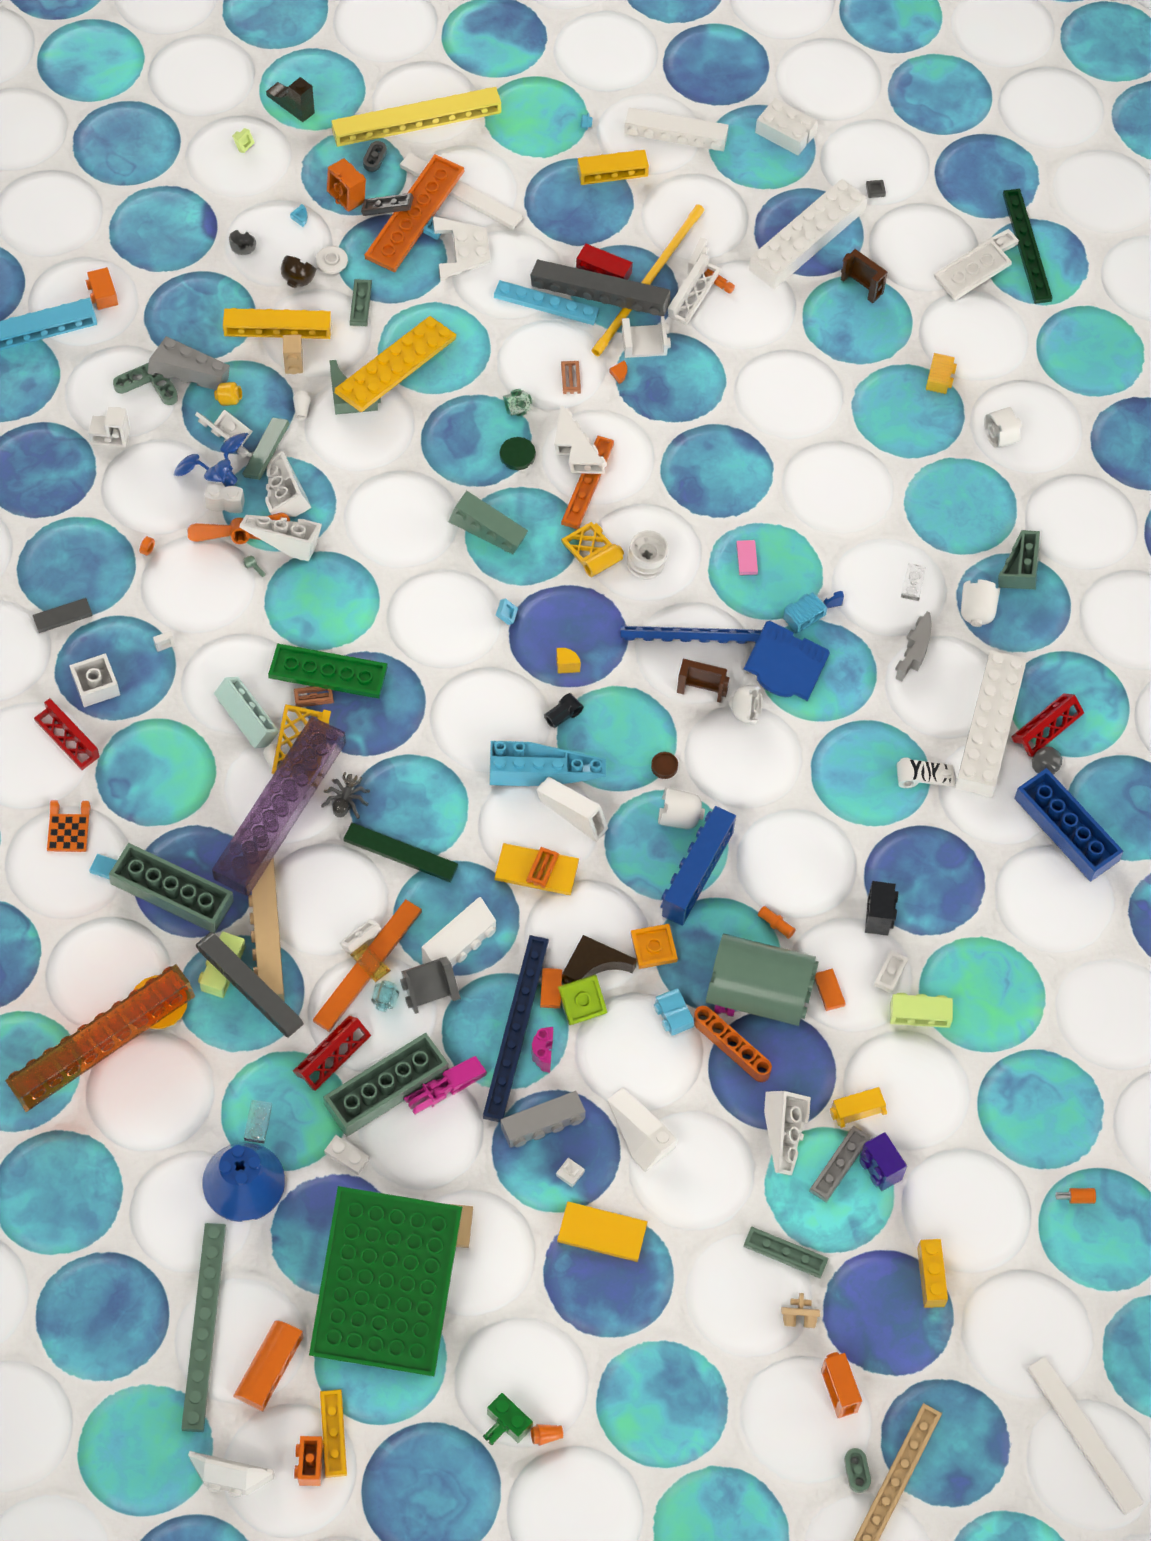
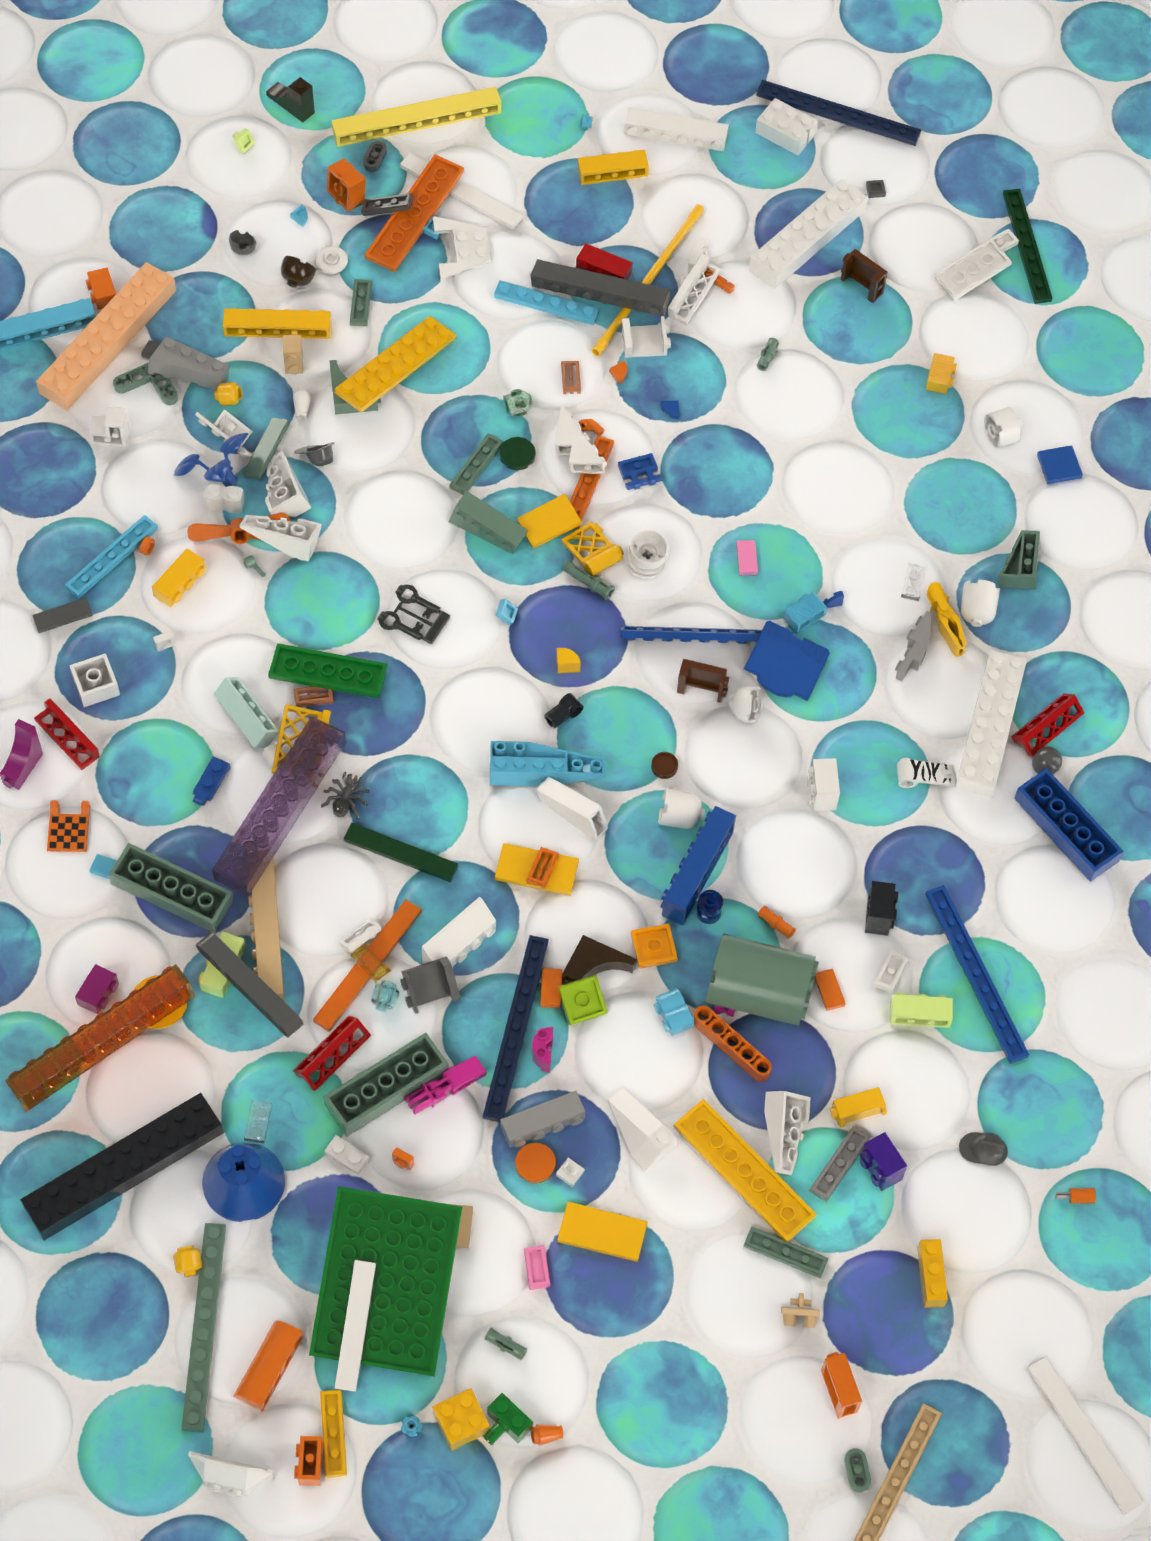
none -> magenta arch [0,719,43,790]
none -> black brick [20,1092,224,1241]
none -> light nougat brick [36,262,176,410]
none -> medium azure plate [65,515,158,599]
none -> magenta brick [75,964,119,1014]
none -> dark grey tile [141,340,160,359]
none -> yellow brick [152,548,206,607]
none -> yellow head [173,1245,202,1277]
none -> blue hinge [193,757,230,806]
none -> dark grey piece [294,442,335,466]
none -> white tile [335,1260,376,1392]
none -> pearl dark grey piece [377,585,450,644]
none -> orange plate [392,1147,414,1170]
none -> medium azure plate [401,1416,422,1437]
none -> yellow brick [432,1388,490,1451]
none -> sand green tile [449,433,503,495]
none -> sand green pin [484,1327,528,1361]
none -> orange tile [515,1143,556,1184]
none -> yellow tile [517,494,582,549]
none -> bright pink tile [524,1245,550,1290]
none -> sand green pin [562,560,615,601]
none -> orange arm [578,419,605,436]
none -> blue plate [618,453,662,490]
none -> blue tile [660,400,679,419]
none -> yellow plate [673,1099,817,1242]
none -> clear blue wheel [696,890,723,924]
none -> dark blue plate [756,80,921,146]
none -> sand green pin [756,337,779,371]
none -> white brick [807,758,840,811]
none -> blue plate [925,885,1029,1064]
none -> yellow arm [926,582,967,657]
none -> dark grey piece [959,1132,1008,1166]
none -> blue tile [1037,445,1083,484]

